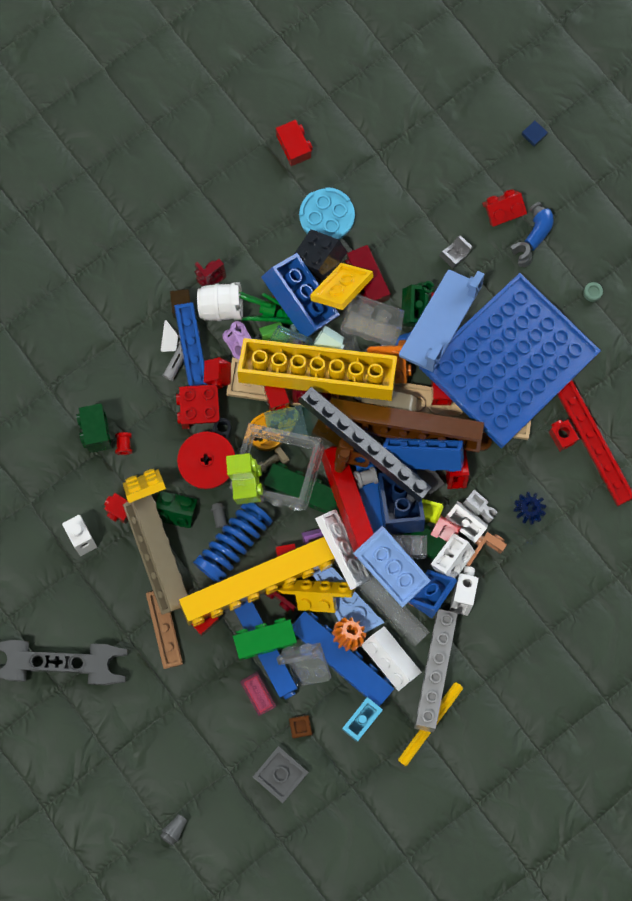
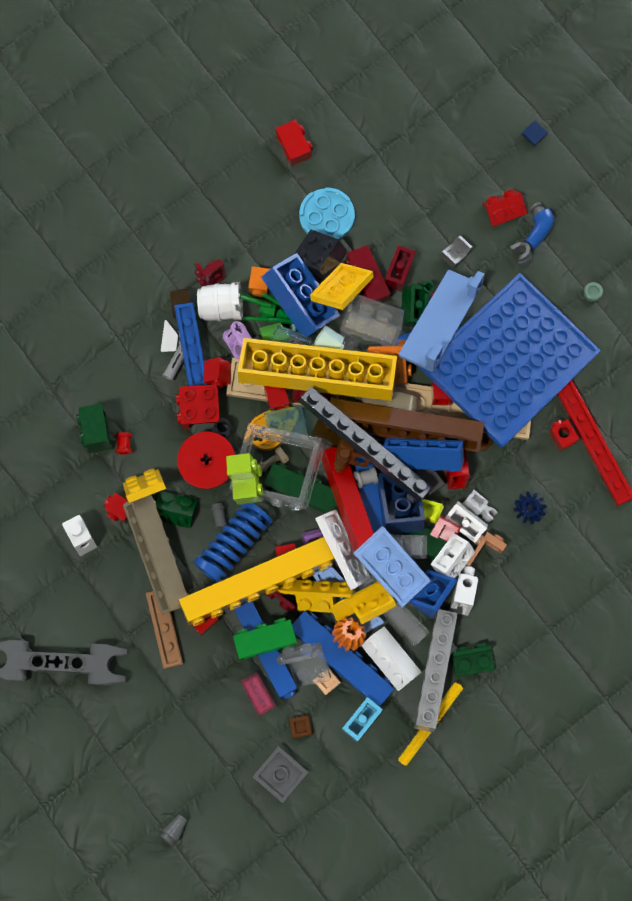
none -> orange brick [248,266,269,297]
none -> light nougat tile [313,667,341,696]
none -> yellow bracket [330,581,397,624]
none -> dark red brick [385,245,416,292]
none -> dark green bracket [451,643,495,677]

